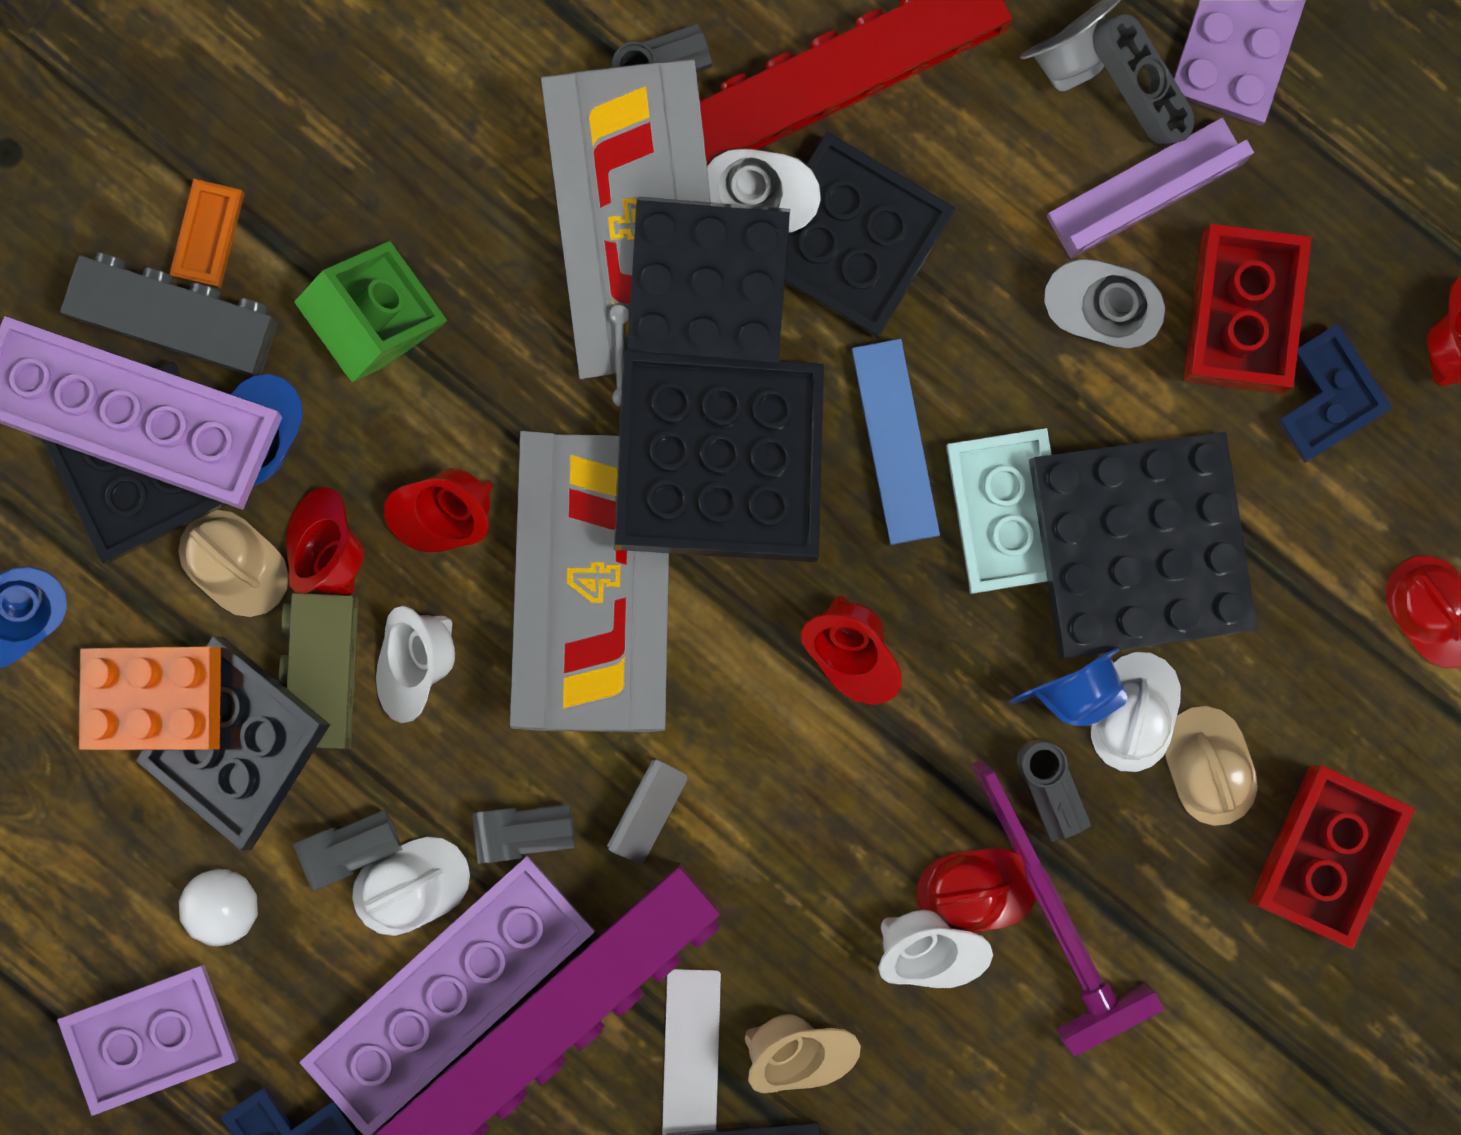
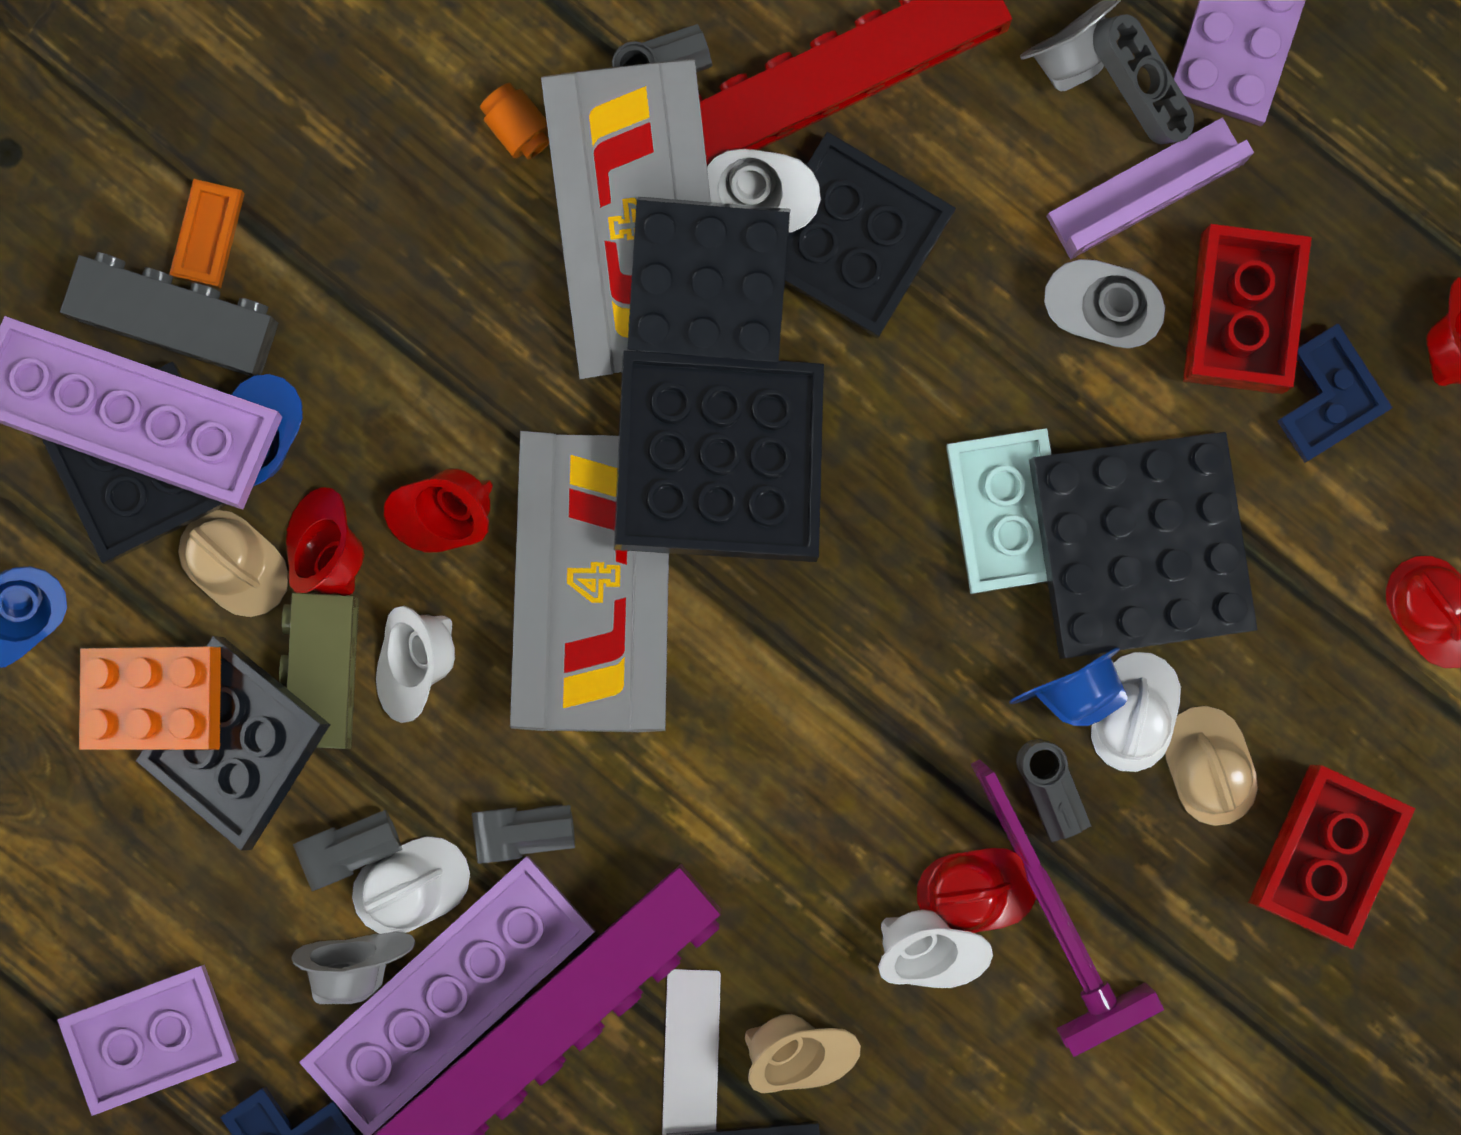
white hair [179,869,258,947] -> none
bright green slope [294,241,448,383] -> none
light grey slope [607,759,688,863] -> none
light grey hinge [609,303,630,407] -> none
red piece [801,595,902,705] -> none
medium blue tile [851,339,940,546] -> none
none -> light grey piece [292,932,415,1004]
none -> orange brick [480,83,549,159]

